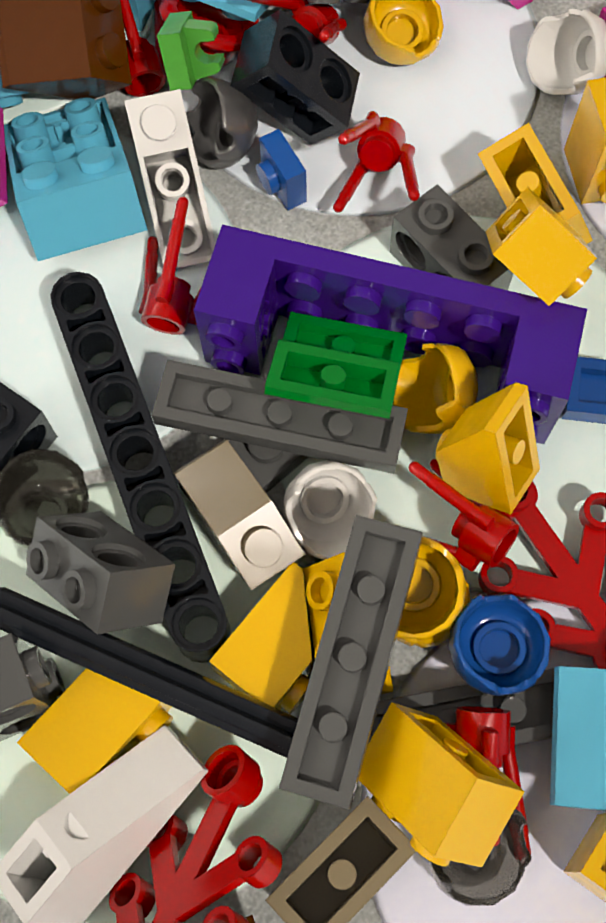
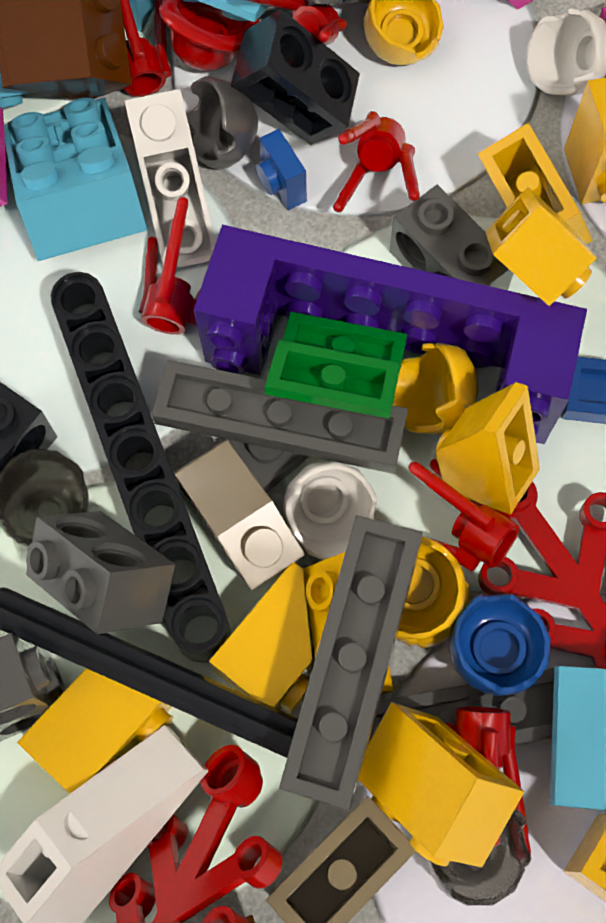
bright green tile [157,11,225,91] -> none

